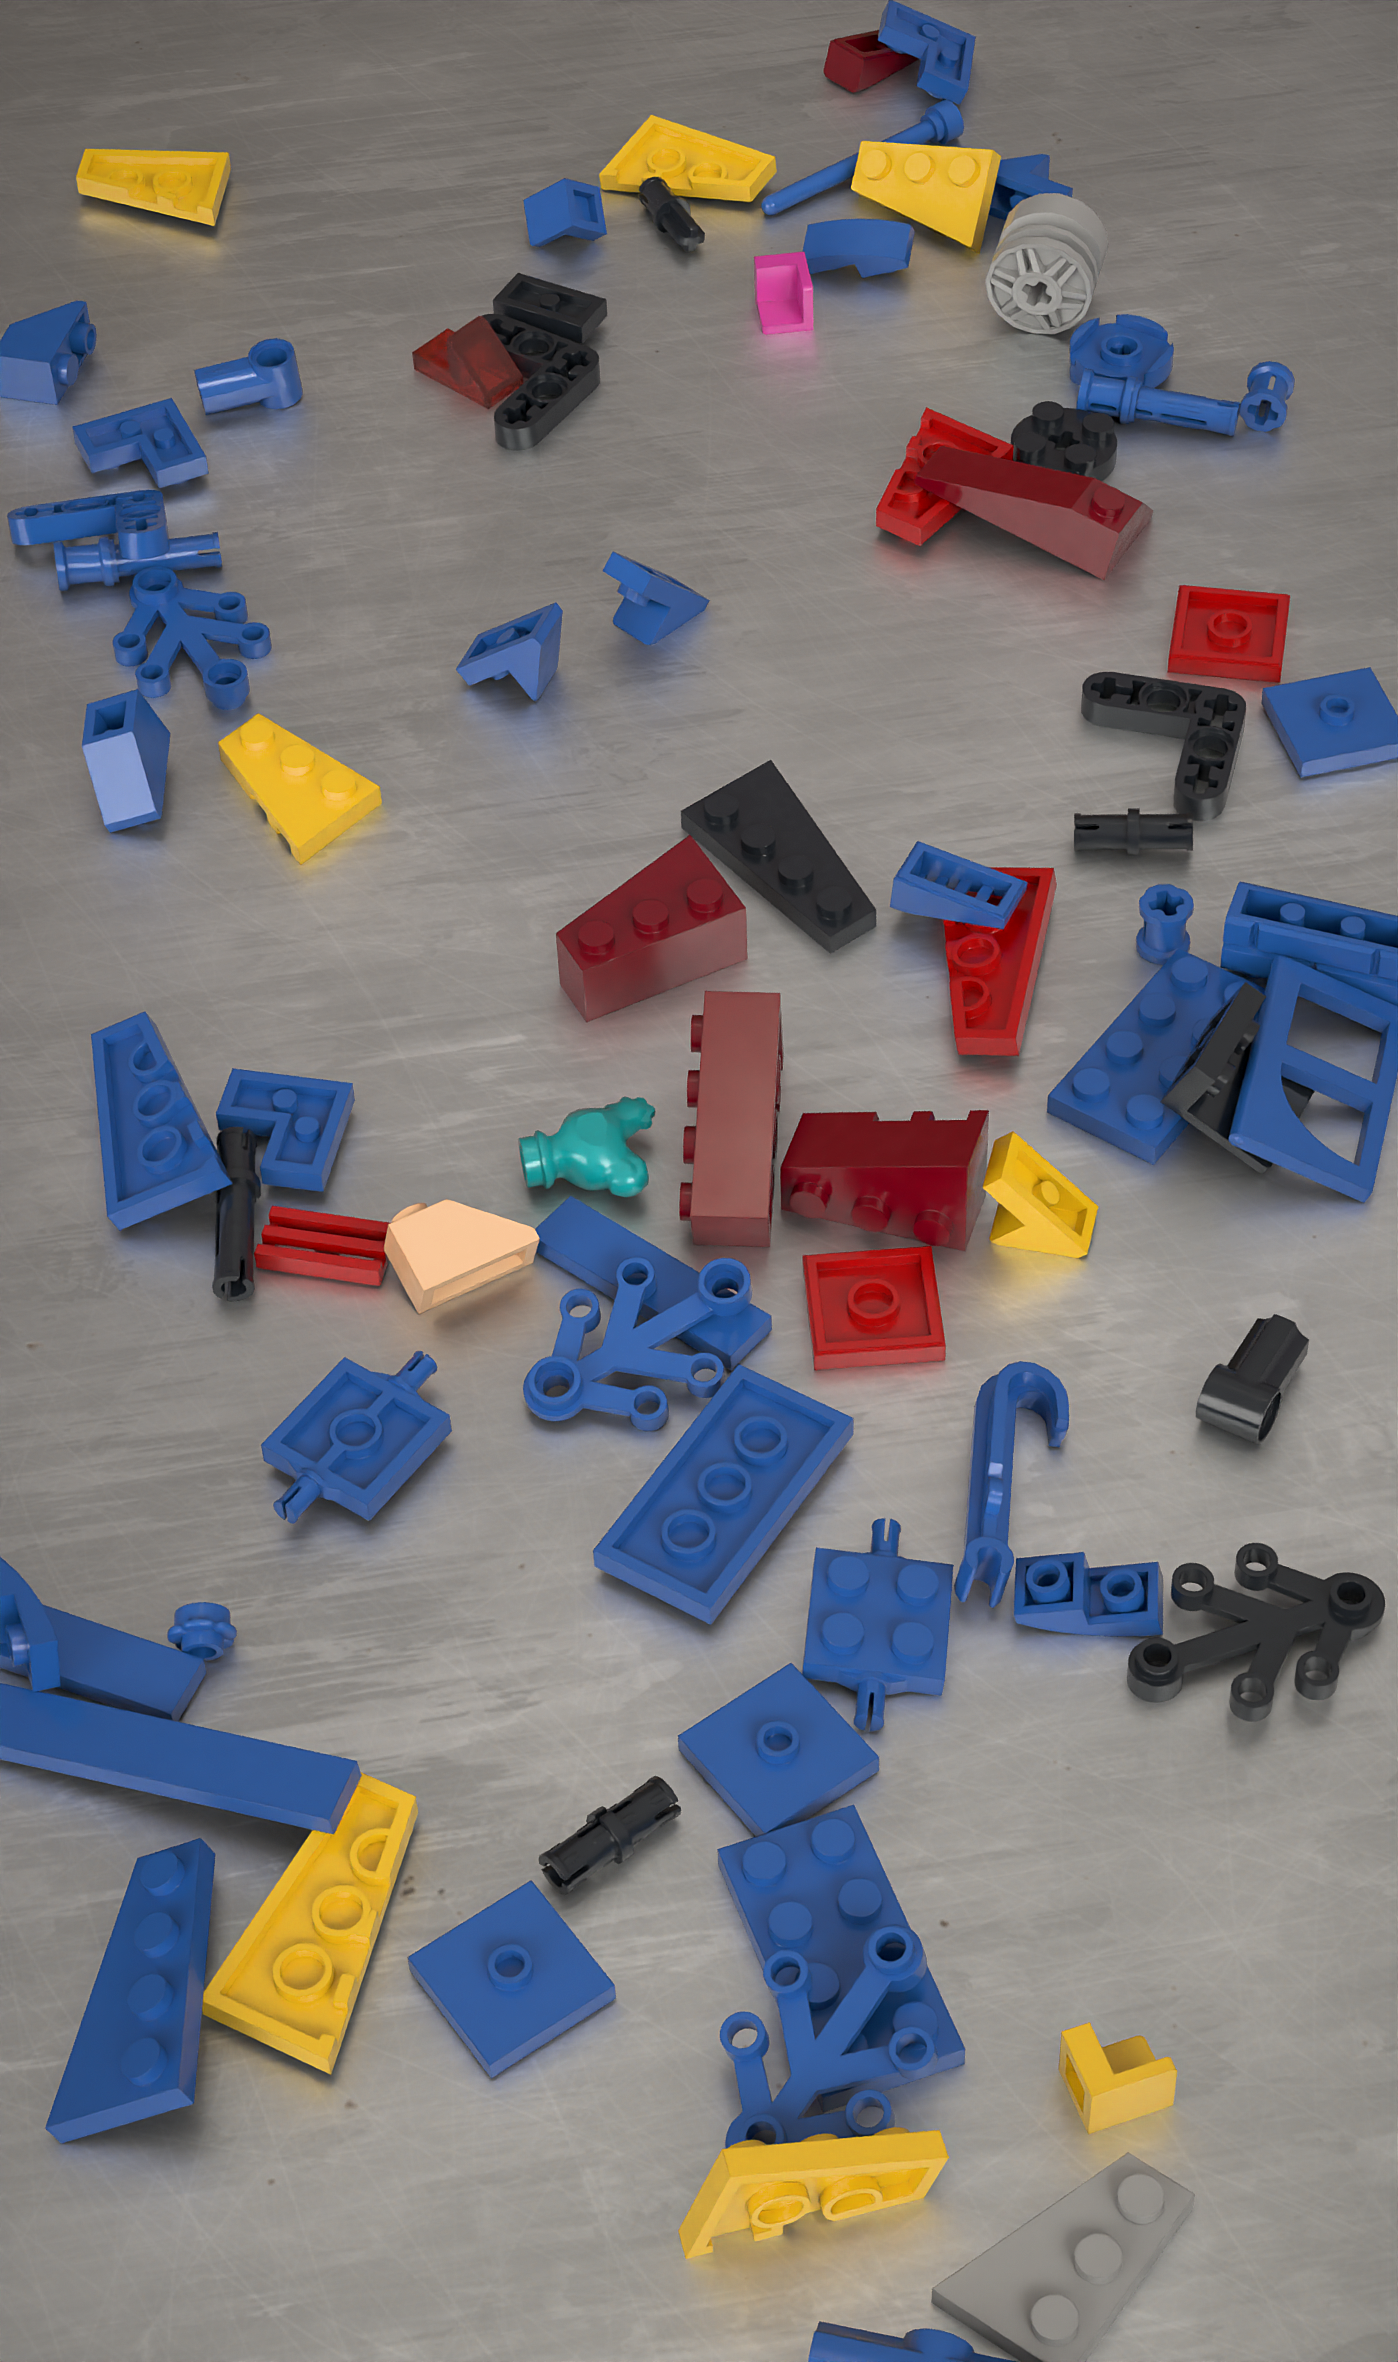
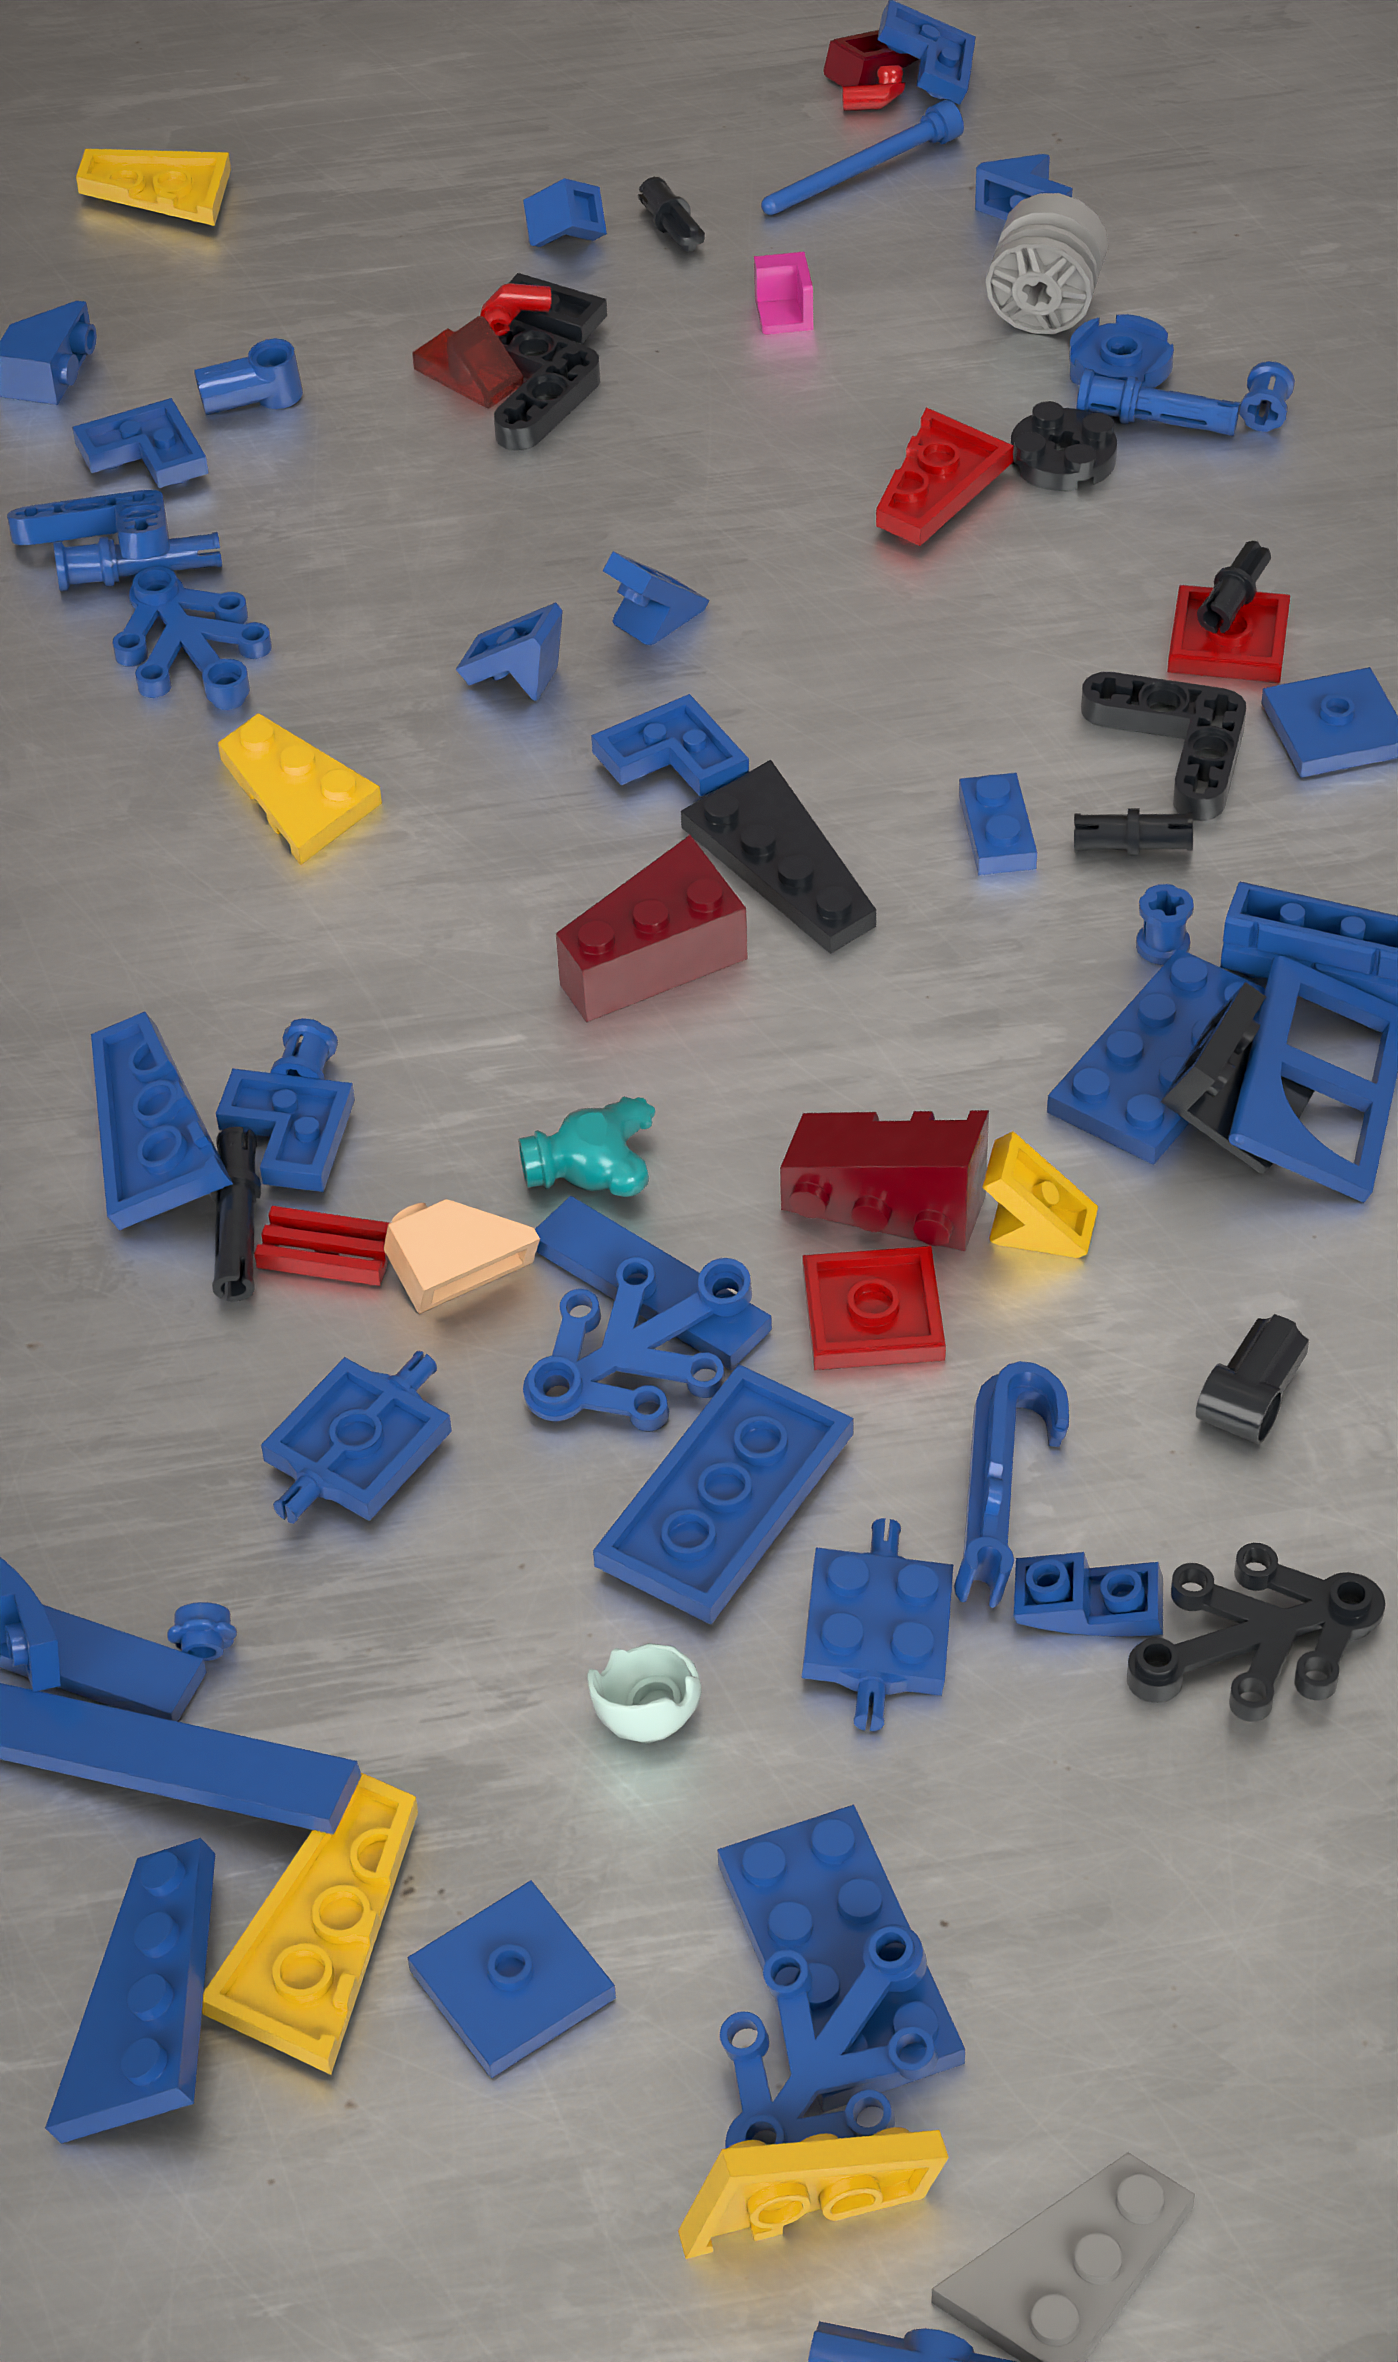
blue slope [82,689,171,833] -> none
black pin [538,1776,681,1896] -> none
yellow wing [599,115,777,202] -> none
blue plate [678,1663,879,1836] -> none
dark red wedge [679,991,784,1247] -> none
blue slope [802,219,915,278] -> none
yellow wing [851,141,1001,254] -> none
blue slope [890,841,1028,929] -> none
dark red wedge [914,446,1153,580] -> none
red wing [943,867,1057,1056] -> none
yellow panel [1058,2022,1177,2134] -> none
none -> blue bush [270,1018,338,1080]
none -> red arm [480,283,551,336]
none -> light aqua hair [587,1643,702,1743]
none -> blue plate [591,694,749,797]
none -> red arm [842,65,906,111]
none -> blue plate [959,773,1037,876]
none -> black axle [1197,540,1271,633]

